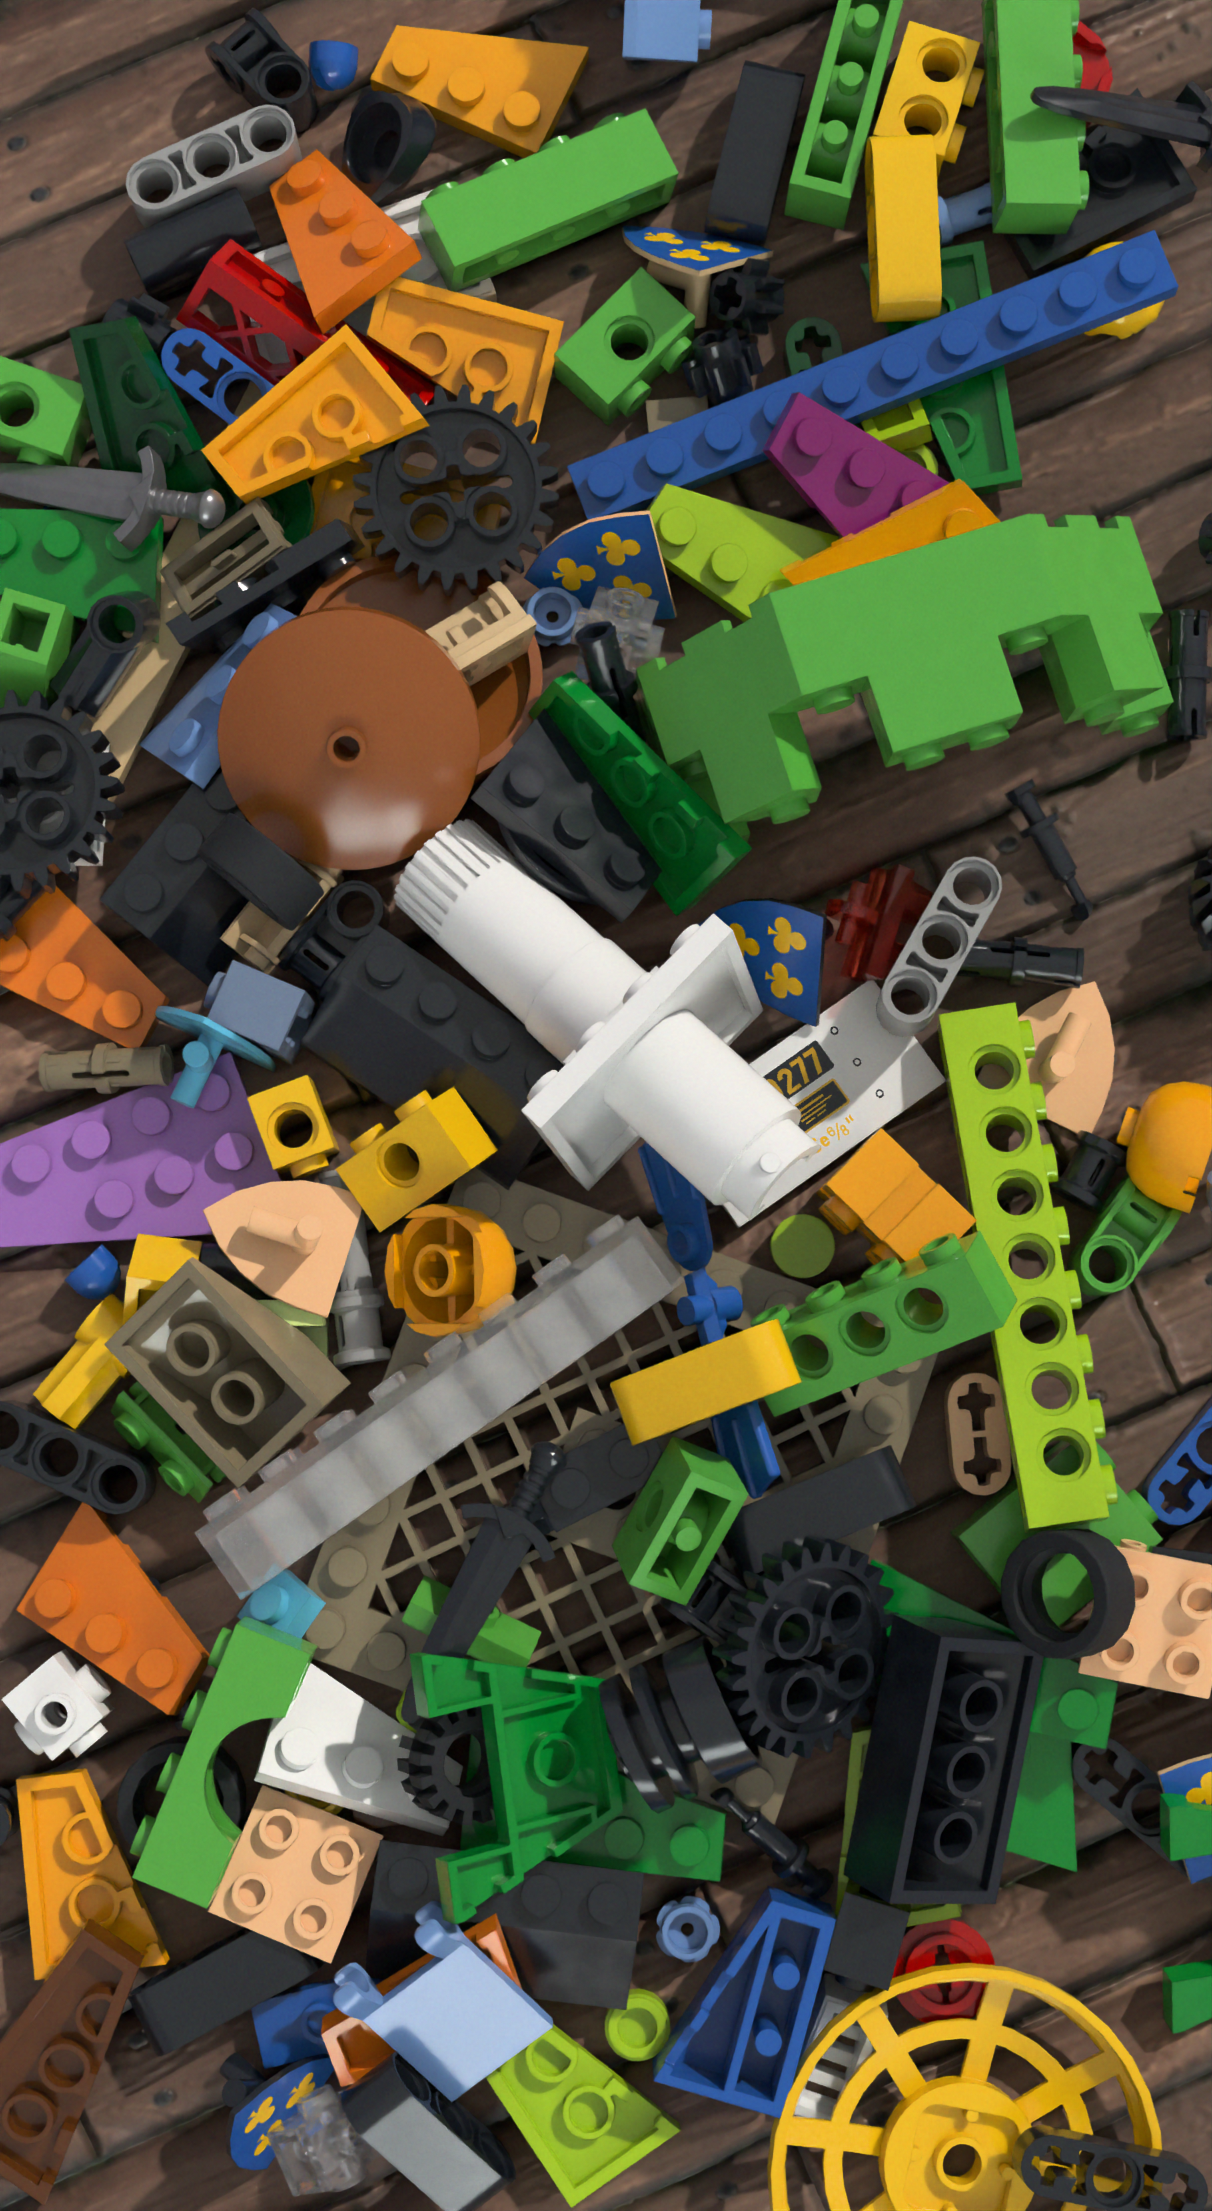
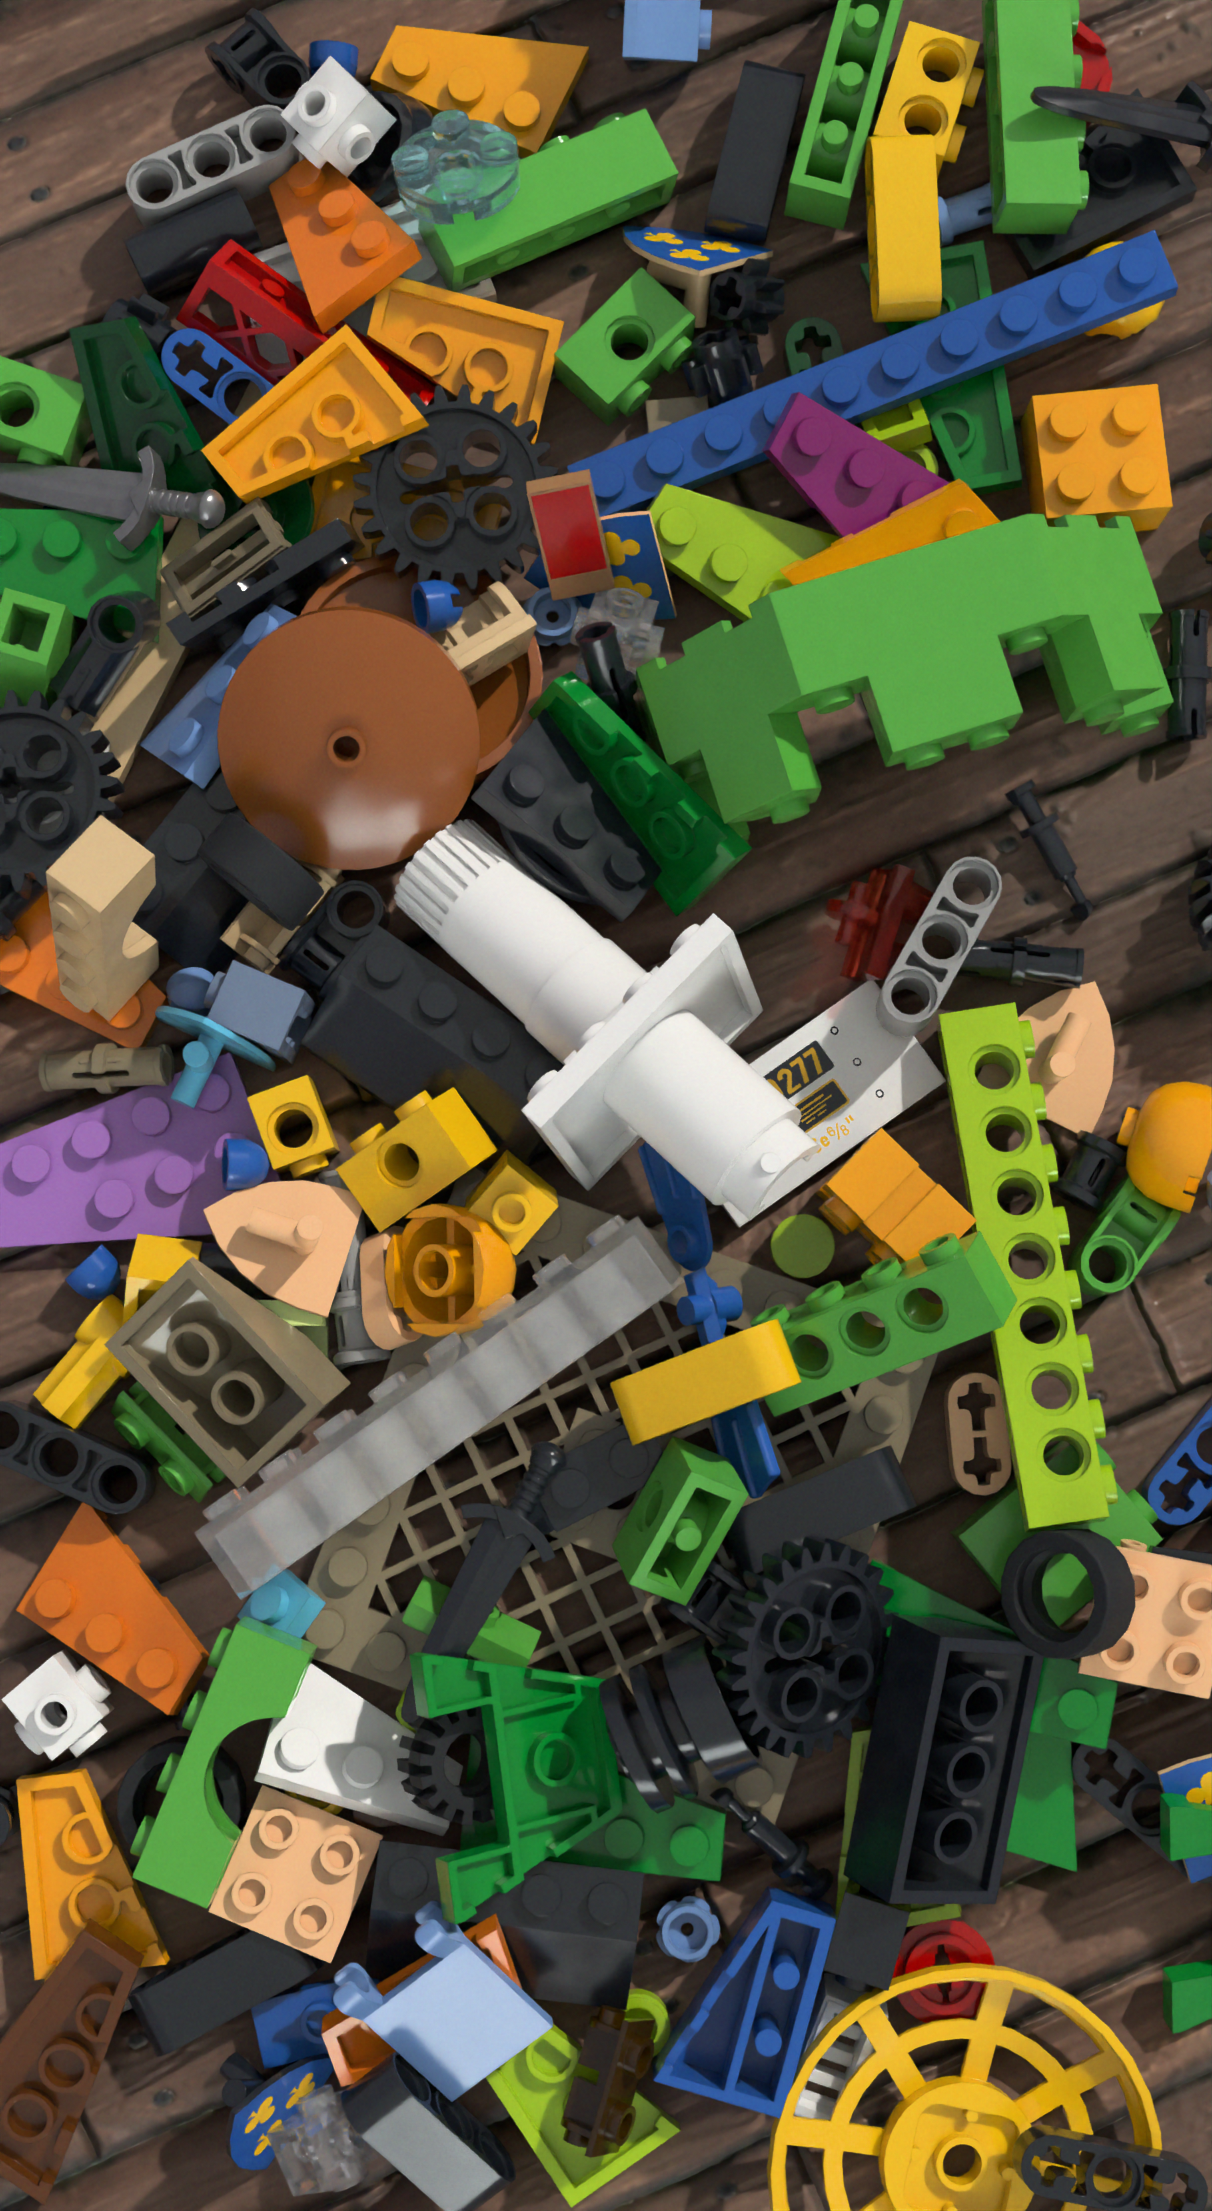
blue shield [698,898,834,1027] -> none
none -> tan arch [46,815,159,1021]
none -> medium blue hinge [166,967,214,1018]
none -> blue hinge [221,1139,270,1191]
none -> white brick [280,56,397,177]
none -> light nougat beam [359,1226,422,1350]
none -> clear light blue plate [391,110,521,225]
none -> blue hinge [411,580,463,634]
none -> yellow brick [465,1150,558,1256]
none -> red tile [526,469,615,601]
none -> dark brown hinge [560,2005,655,2158]
none -> light orange brick [1020,384,1173,532]

